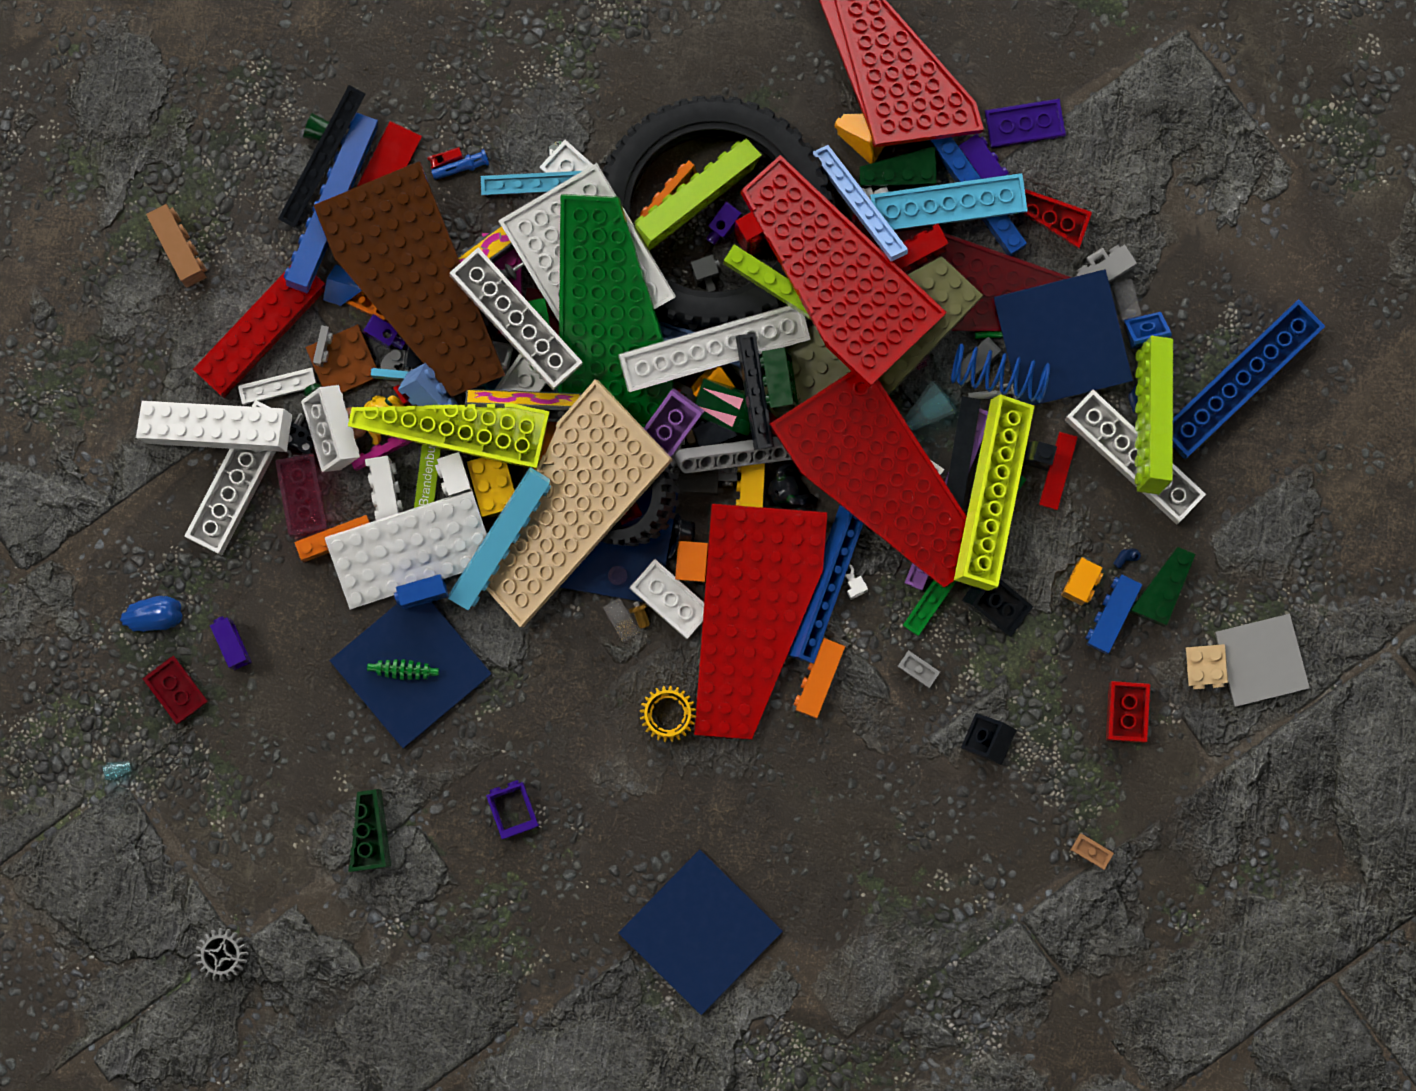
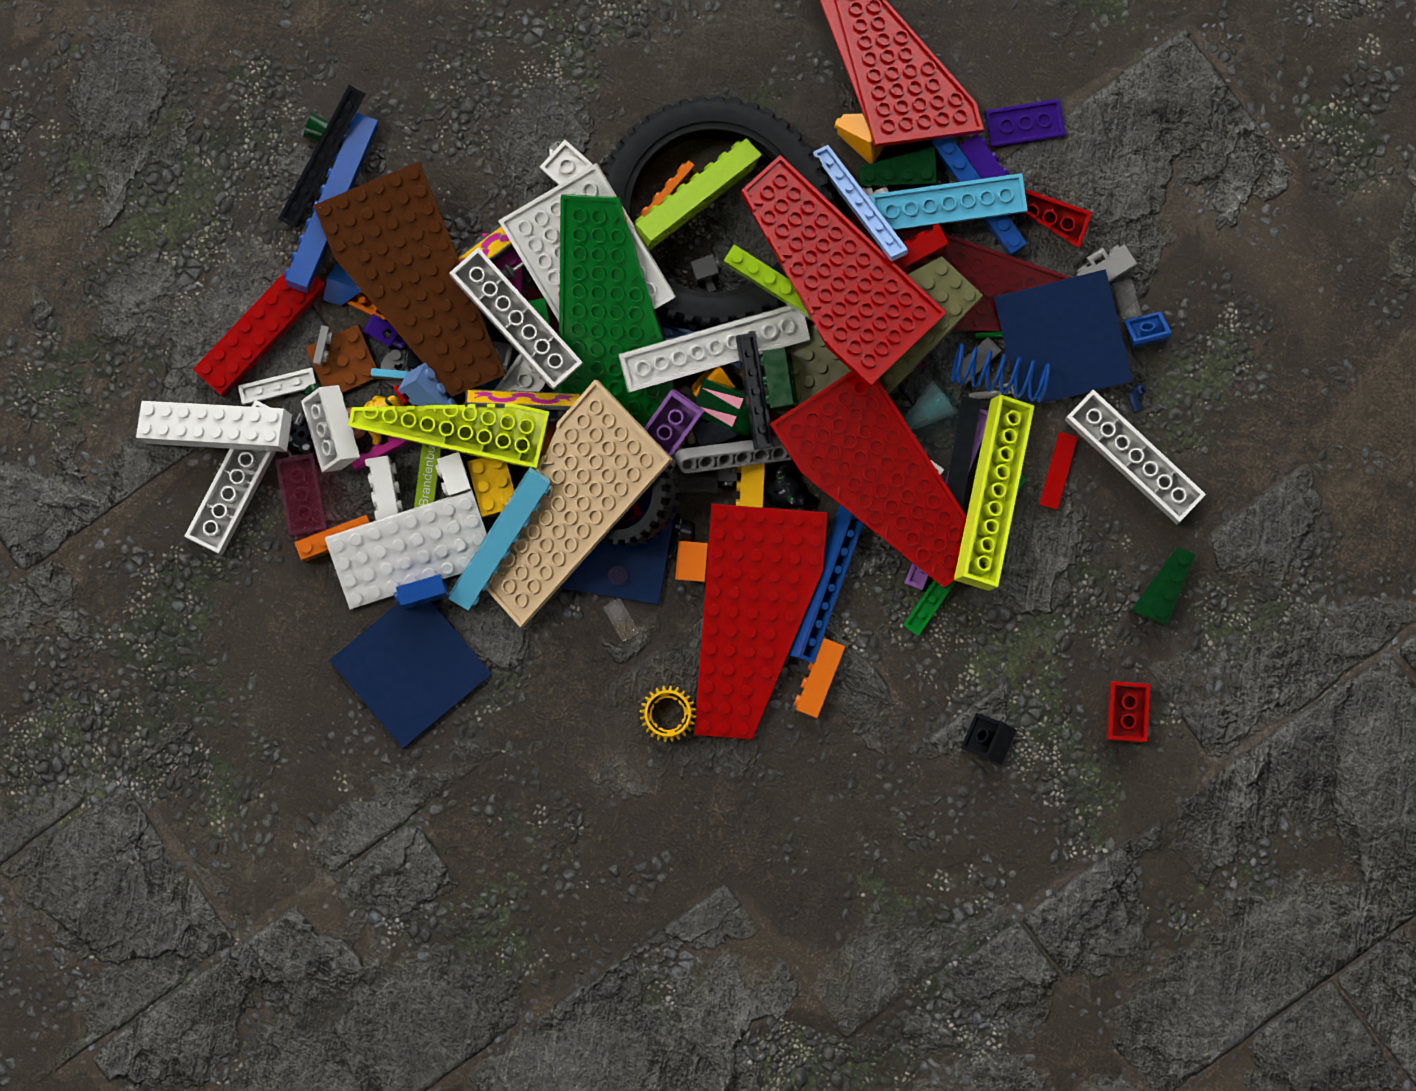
clear light blue cone [102,761,132,781] -> none
blue hair [120,596,182,632] -> none
dark red plate [142,655,209,725] -> none
medium nougat brick [146,204,207,288] -> none
light grey gear [195,928,248,981] -> none
dark purple window [210,616,252,670] -> none
dark green wedge [348,789,391,872] -> none
red piece [357,121,422,187] -> none
green piece [367,659,439,680] -> none
red bar [427,147,463,170] -> none
blue pin [431,149,490,180] -> none
medium azure plate [481,171,582,195] -> none
dark purple window [486,780,539,839] -> none
dark blue tile [618,849,783,1015] -> none
pearl gold piece [628,601,650,629] -> none
white plate [629,559,704,639] -> none
dark purple torso [705,201,744,245] -> none
red wedge [735,212,769,256] -> none
white piece [845,565,868,600] -> none
light grey plate [897,650,940,688] -> none
black slope [962,579,1033,637] -> none
black slope [1023,441,1057,471] -> none
light orange brick [1061,558,1103,606] -> none
medium nougat plate [1070,833,1114,870] -> none
blue brick [1085,574,1143,655] -> none
dark blue arm [1113,548,1141,569] -> none
lime brick [1135,336,1173,495] -> none
blue brick [1173,299,1325,459] -> none
tan plate [1186,644,1228,689] -> none
light grey tile [1214,614,1310,707] -> none

